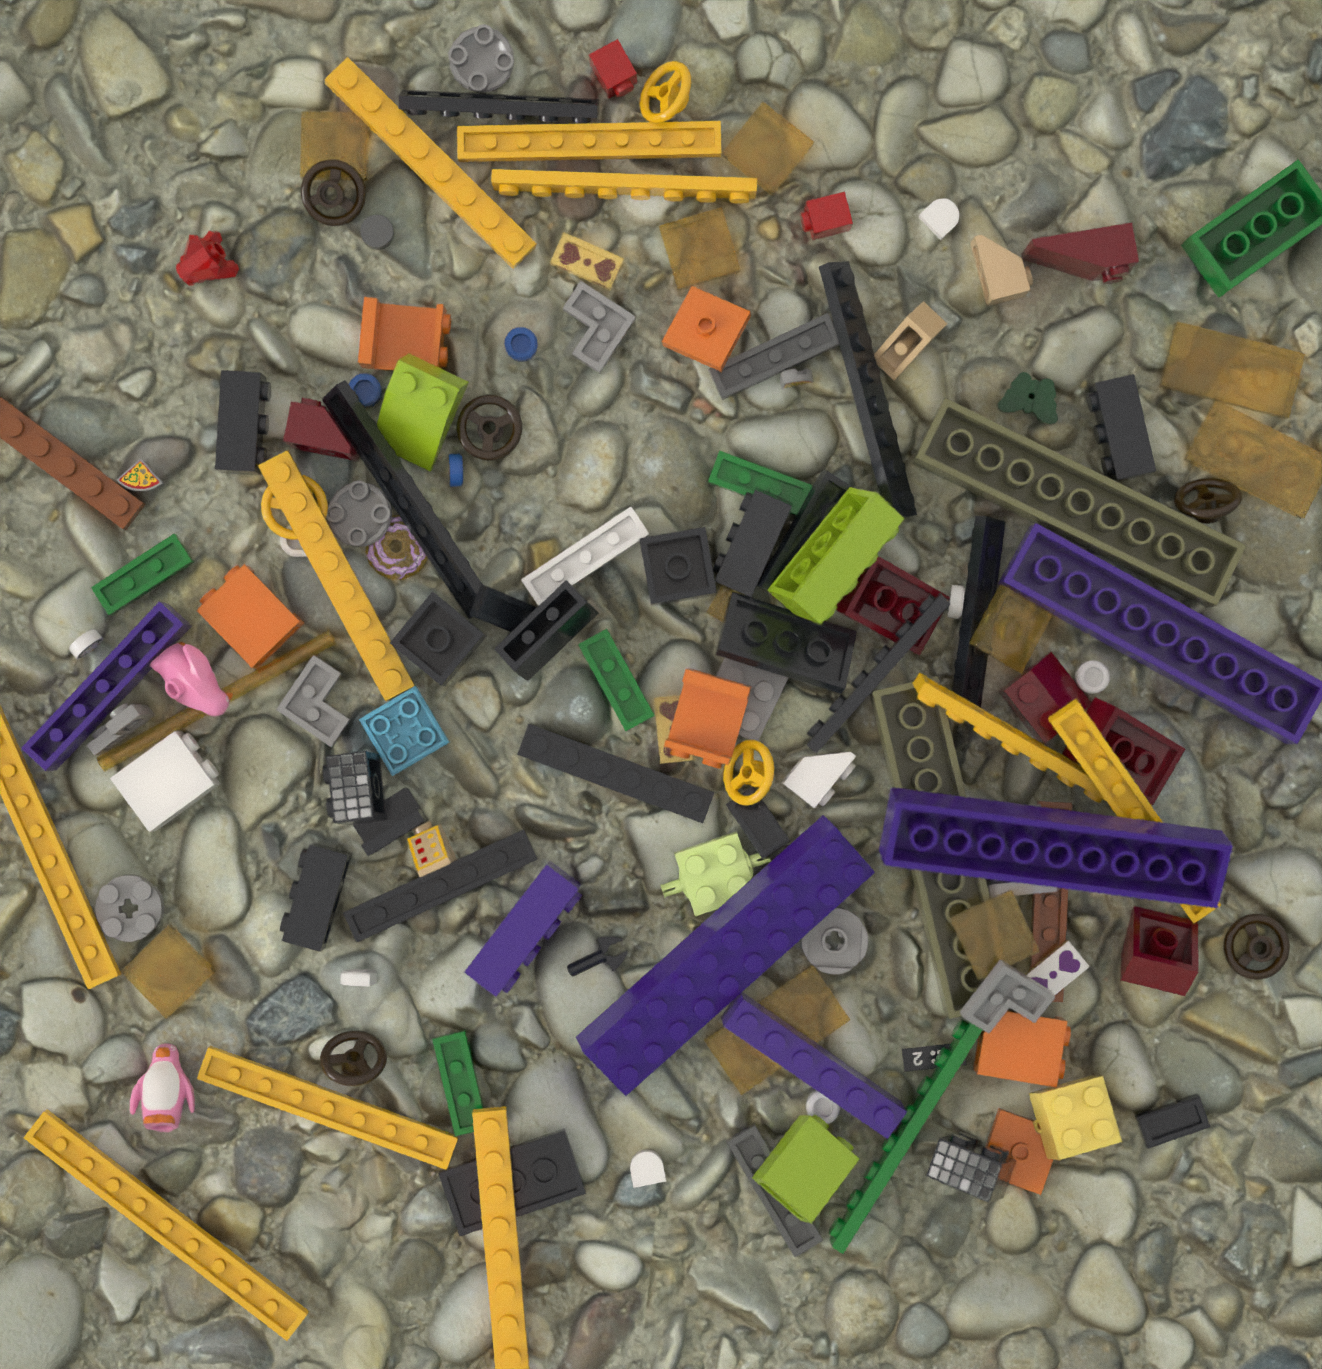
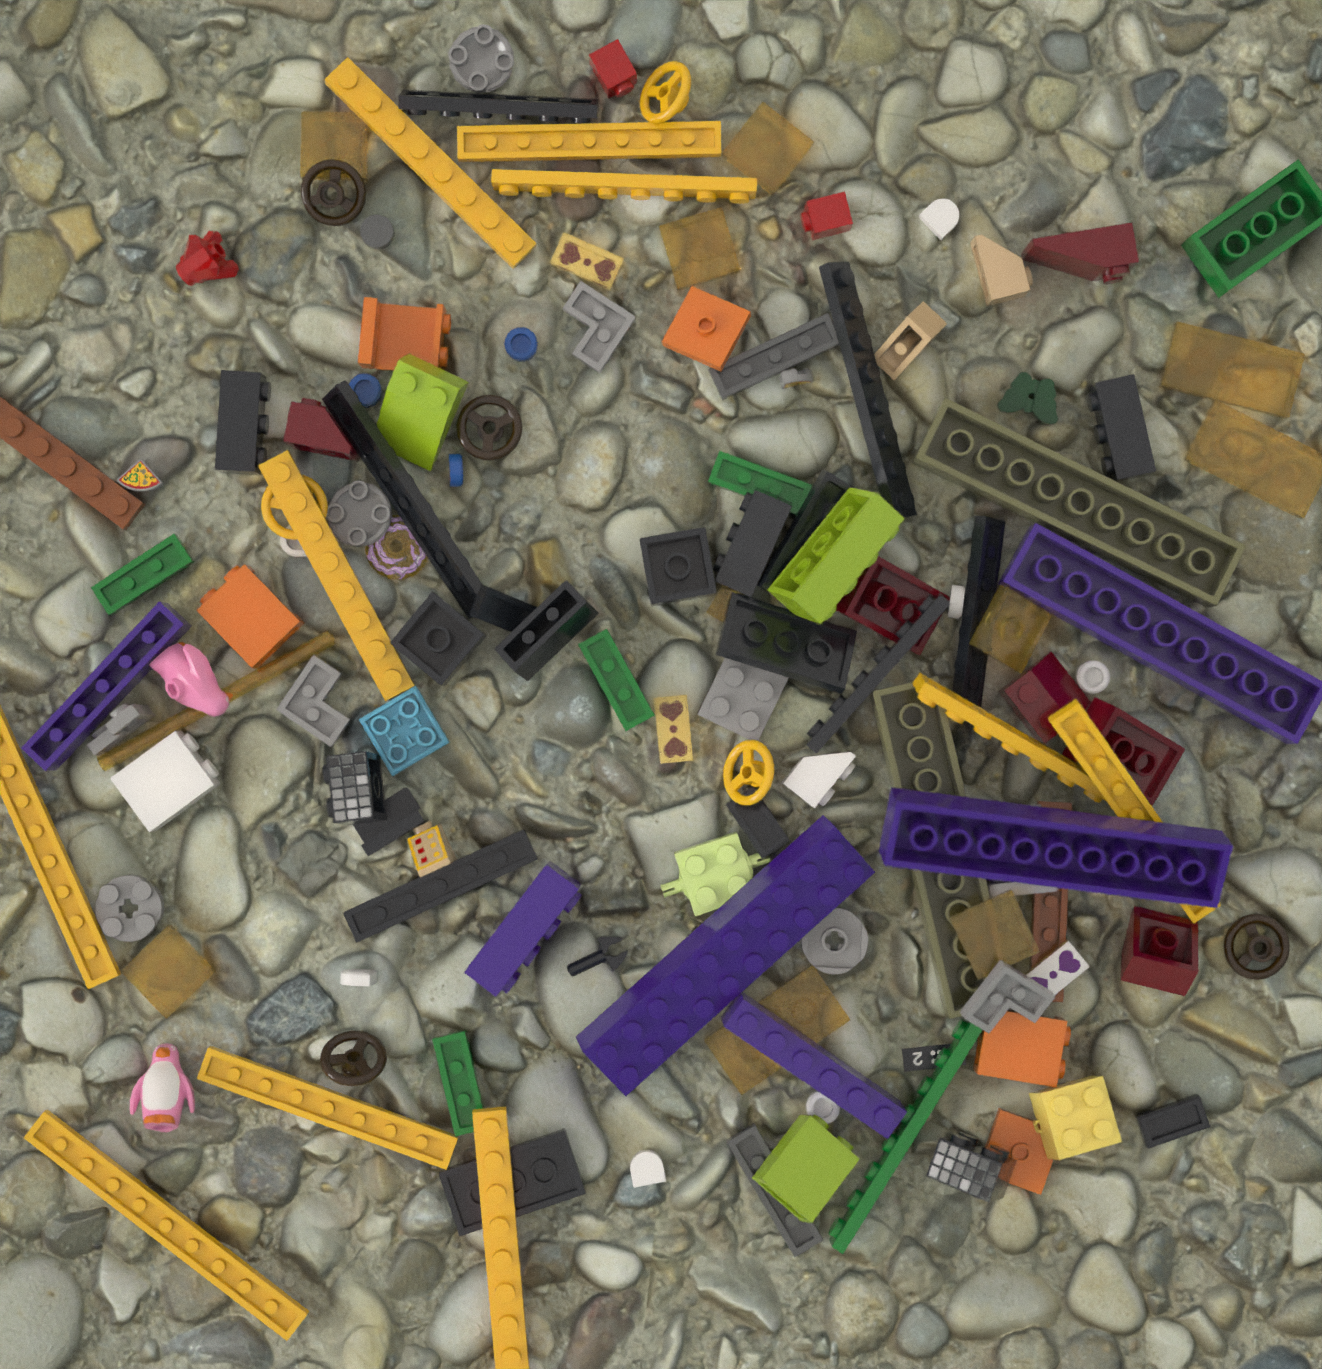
white tile [69,629,103,659] -> none
black brick [280,843,352,952] -> none
black plate [517,724,715,823] -> none
white plate [521,507,650,606] -> none
orange panel [664,668,752,769] -> none
dark brown piece [1174,478,1242,524] -> none

